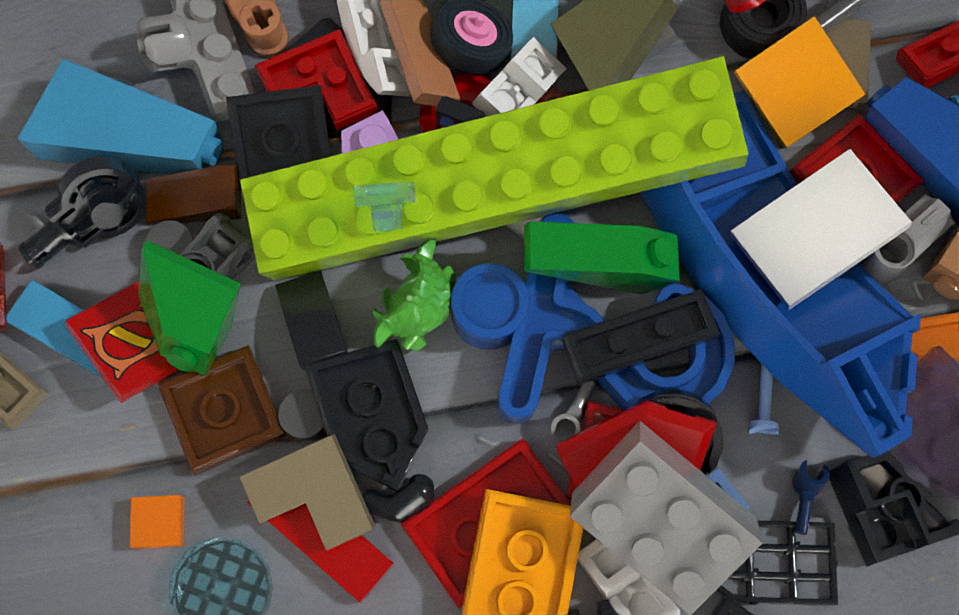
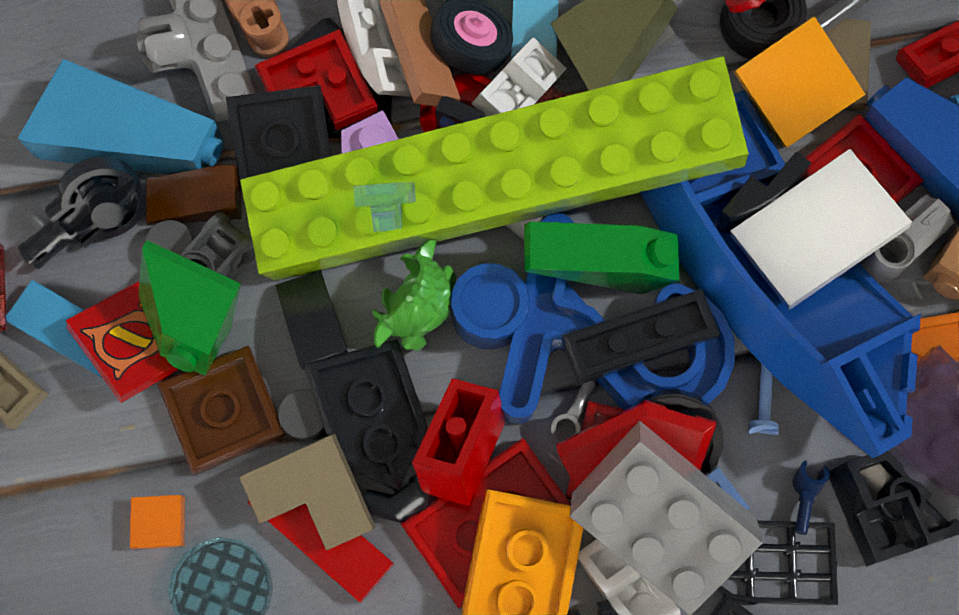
none -> red brick [412,378,506,506]
none -> black slope [717,152,812,234]

